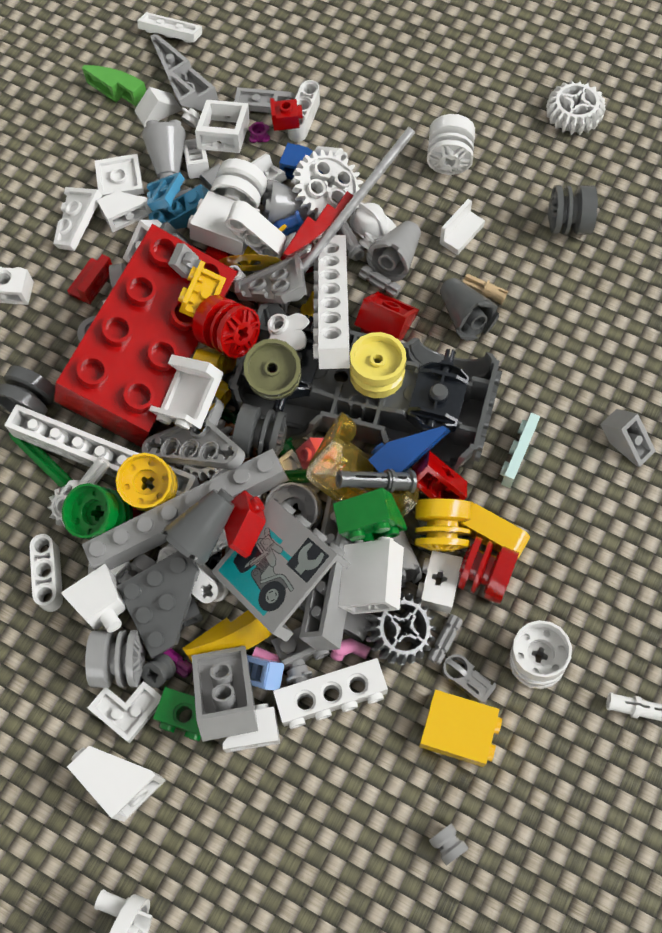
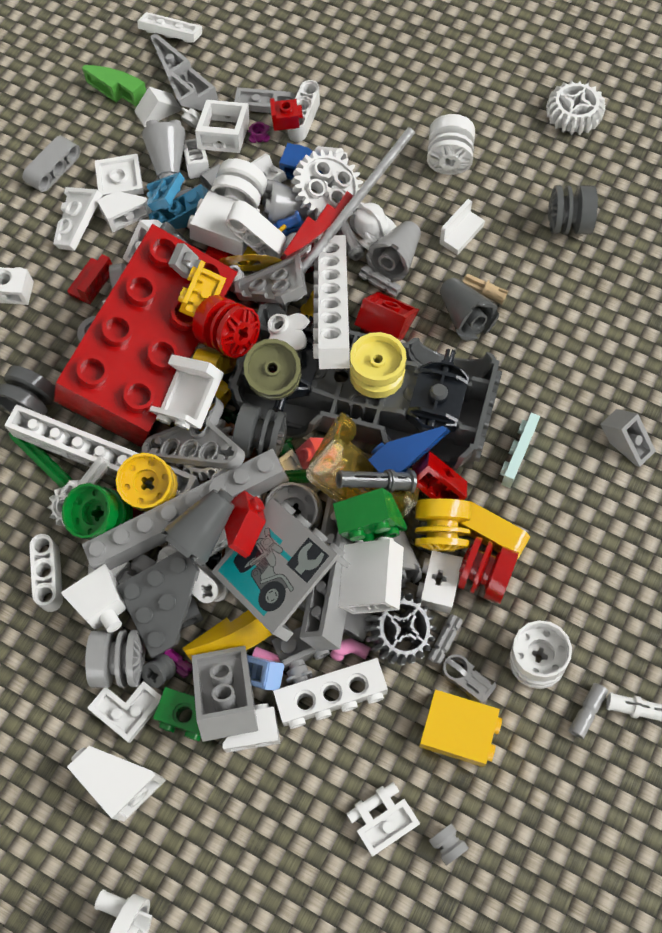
none -> light grey beam [22,135,81,192]
none -> white plate [346,782,420,857]
none -> light grey piece [568,683,609,739]

